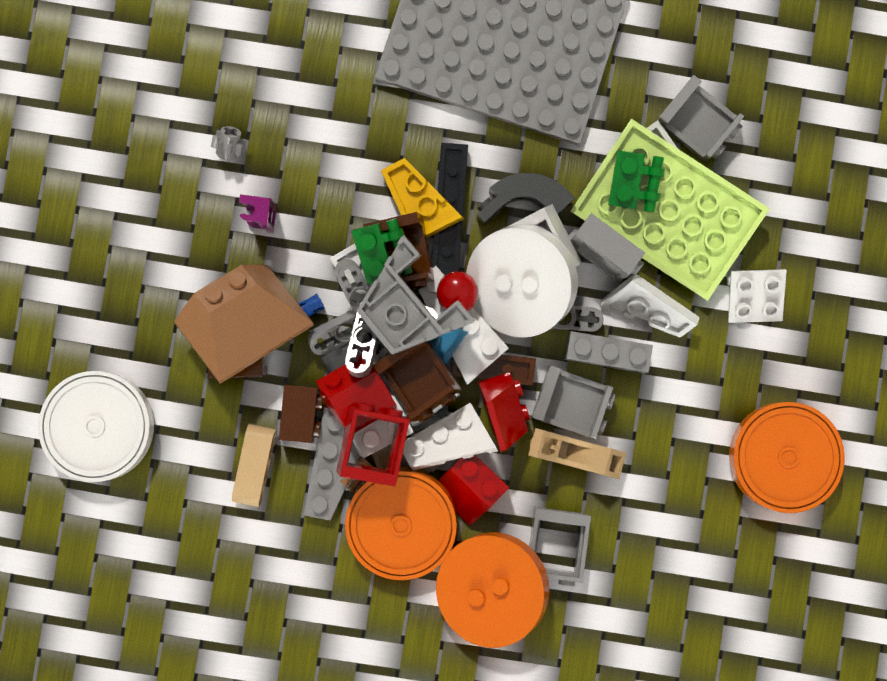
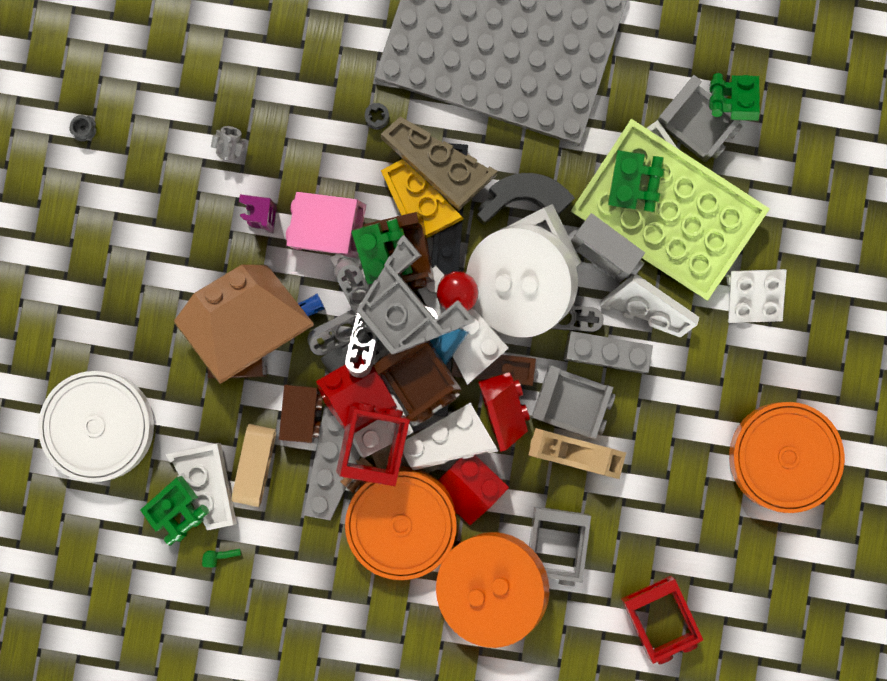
none -> dark grey plate [69,115,96,141]
none -> green plate [140,476,209,546]
none -> white wing [165,443,237,530]
none -> green hand [202,549,241,568]
none -> bright pink panel [286,192,366,258]
none -> dark grey bush [365,103,389,130]
none -> dark tan wing [381,117,498,211]
none -> red window [621,576,703,664]
none -> green plate [709,73,760,121]

